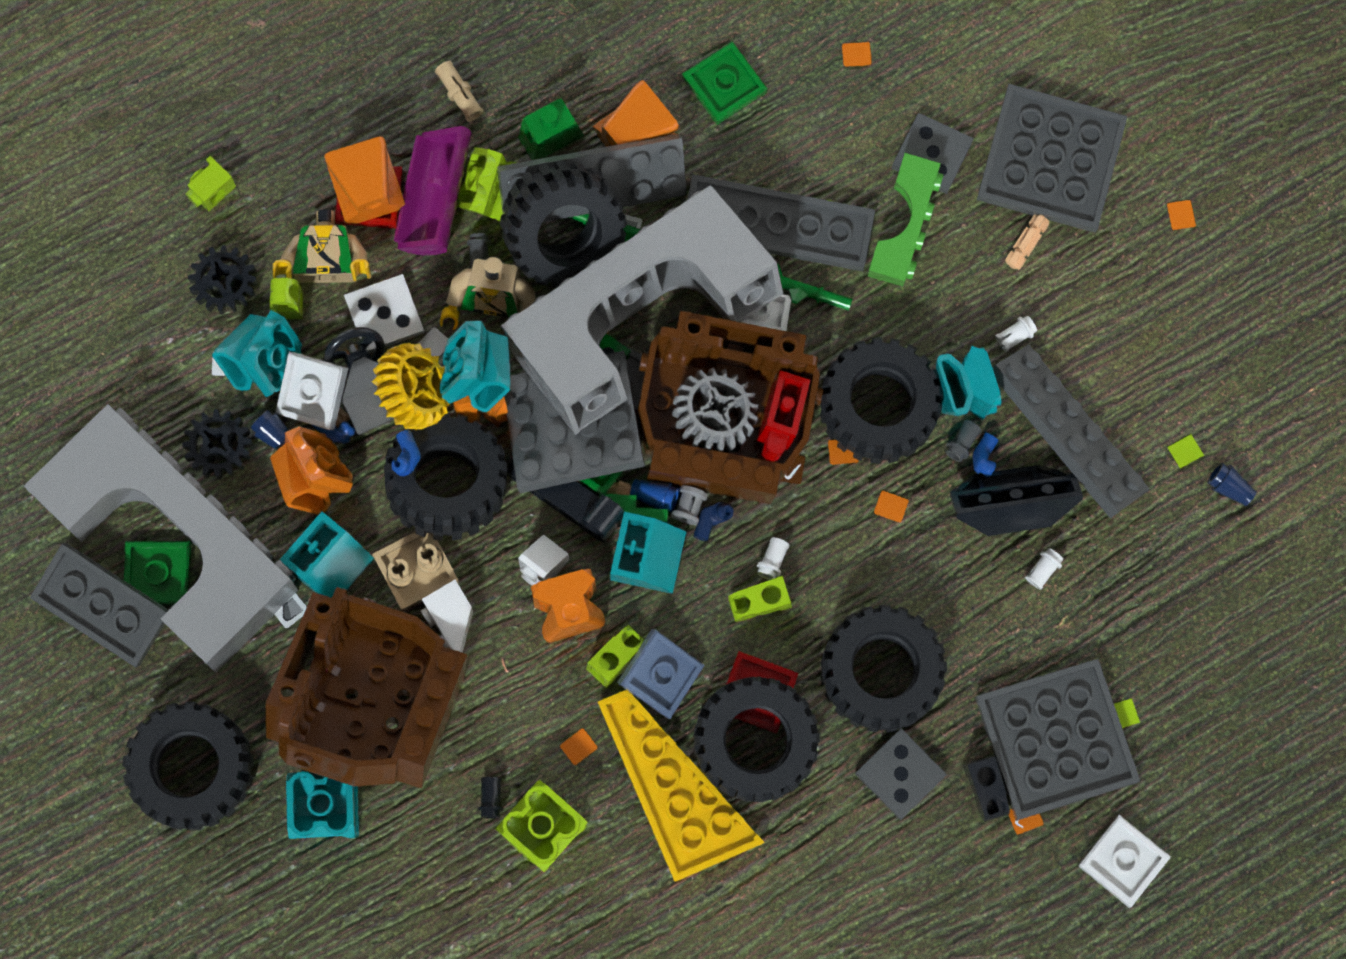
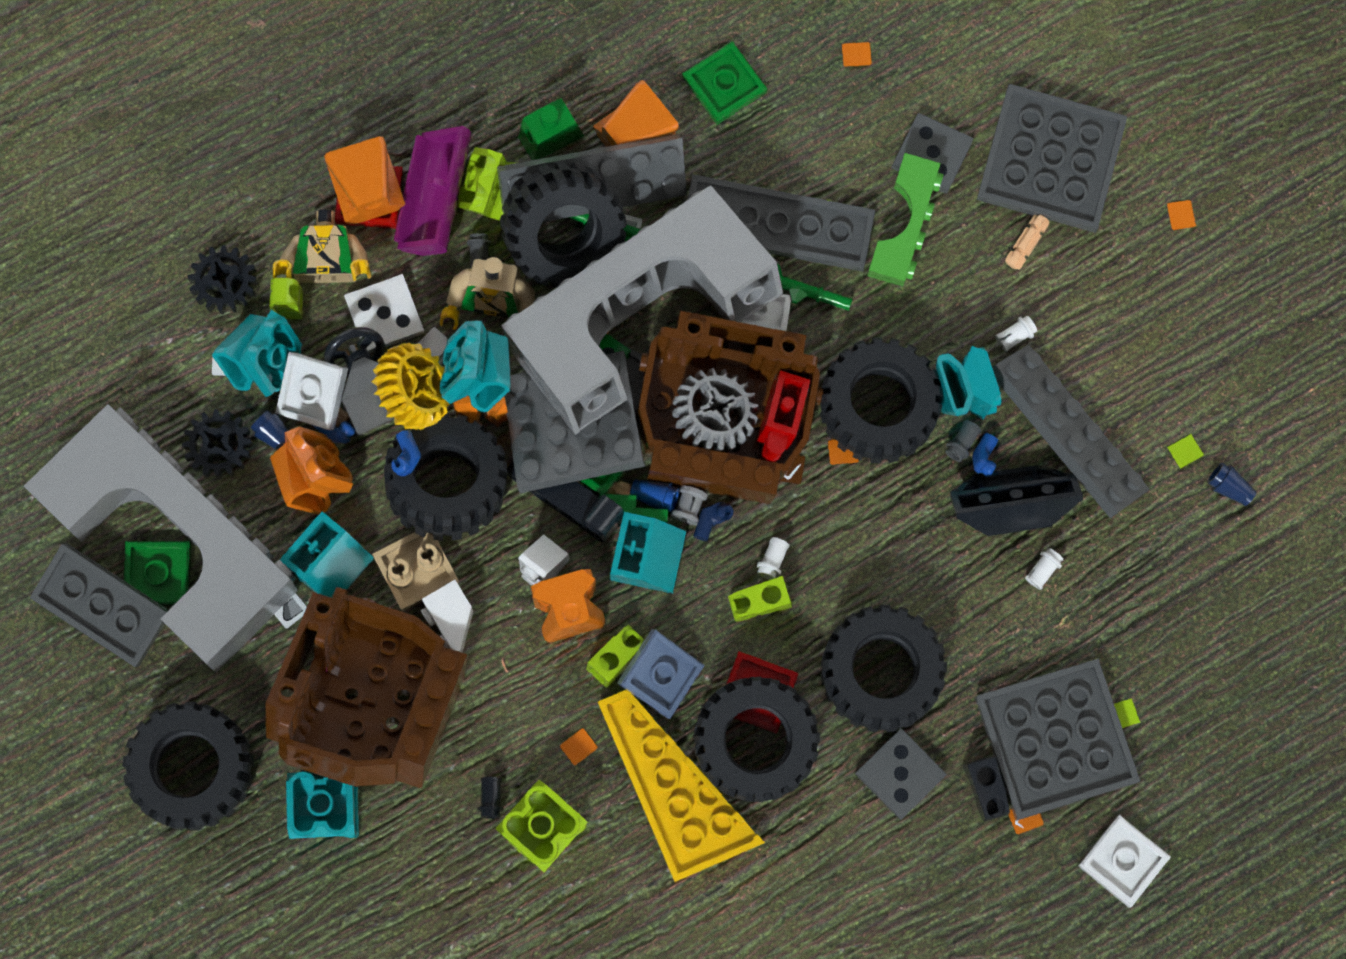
lime brick [185,156,236,211] -> none
tan pin [435,61,484,122] -> none
orange sticker [874,491,909,523] -> none

